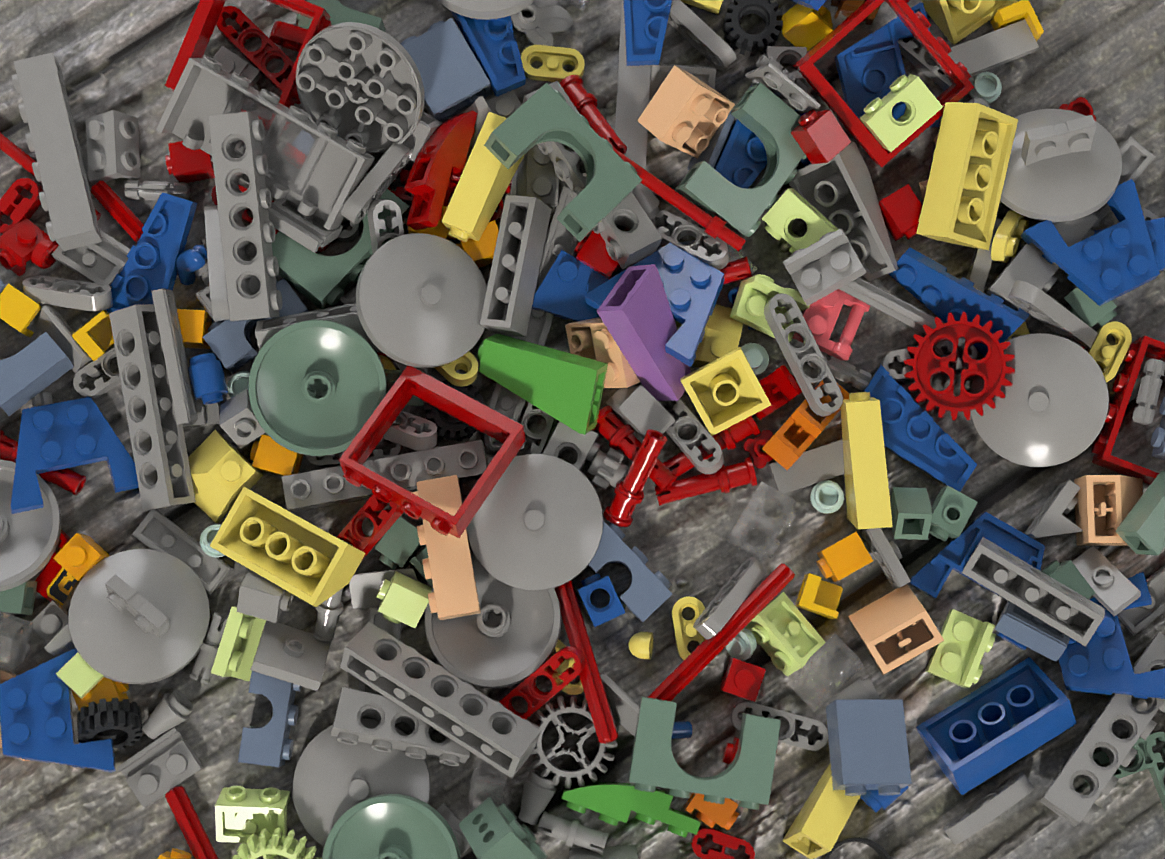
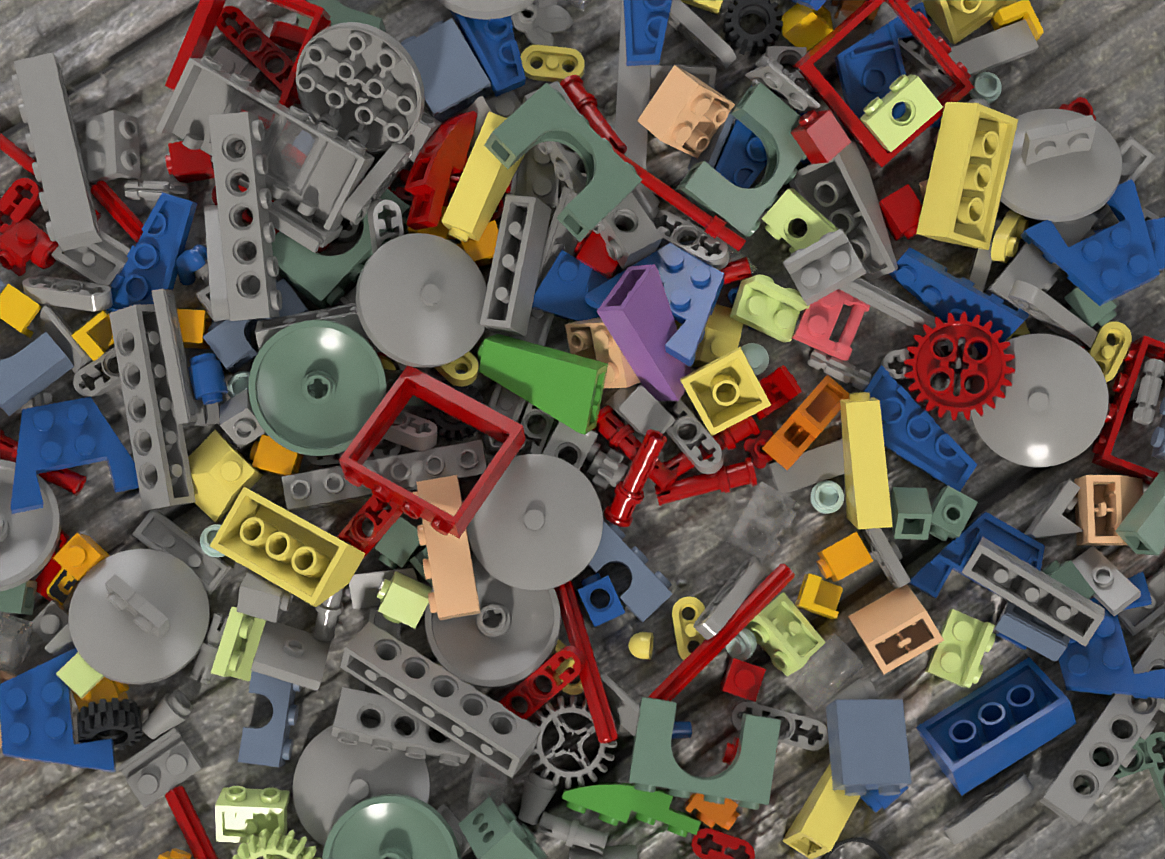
light grey beam [764,293,843,416] -> none

